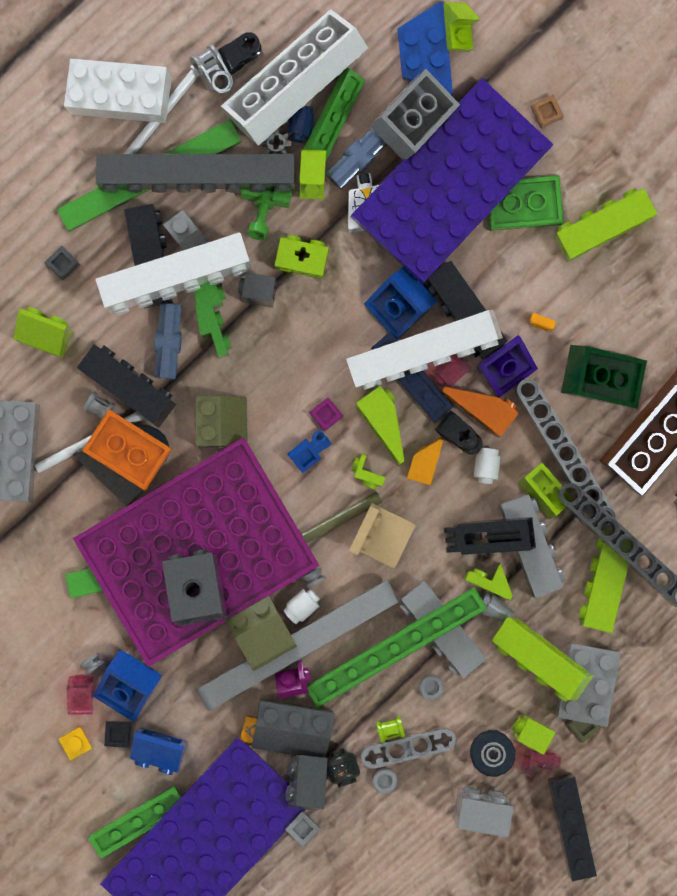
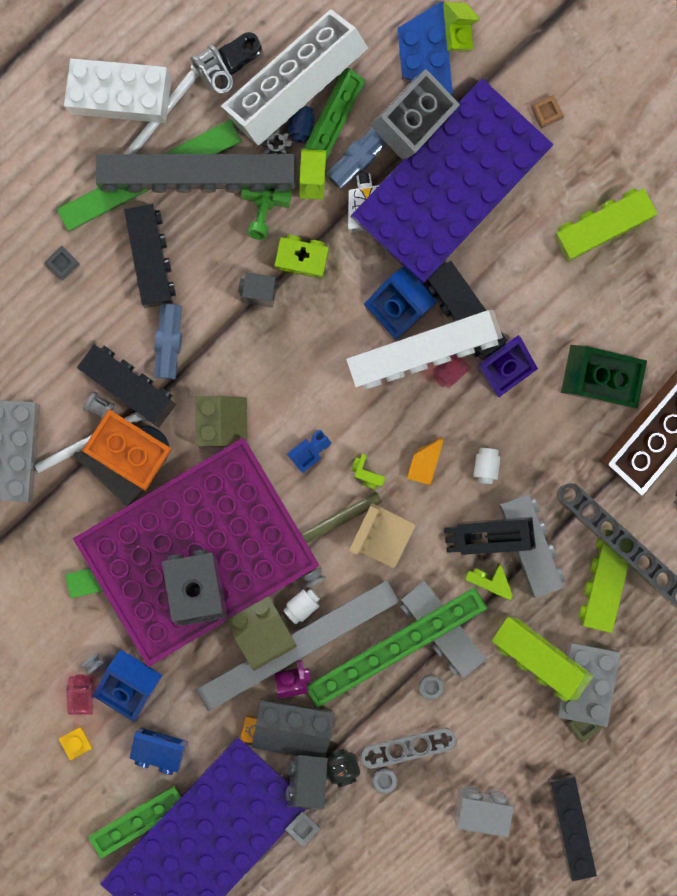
lime slope [13,307,73,358] -> none
white brick [96,233,252,316] -> none
black tile [104,721,131,748] -> none
light grey slope [163,210,208,251] -> none
bright green slope [195,282,231,358] -> none
magenta tile [309,397,344,432] -> none
lime slope [356,386,404,466] -> none
dark blue tile [371,332,453,423] -> none
lime bush [376,716,405,743] -> none
black piece [435,411,483,455] -> none
orange slope [441,387,519,438] -> none
black wheel [470,730,516,777] -> none
light grey cone [480,591,514,622] -> none
bright green tile [488,175,564,231] -> none
lime brick [512,714,556,755] -> none
light grey beam [515,379,617,529] -> none
lime hinge [517,463,574,520] -> none
clear pink bracket [522,748,562,777] -> none
light orange tile [528,313,556,333] -> none

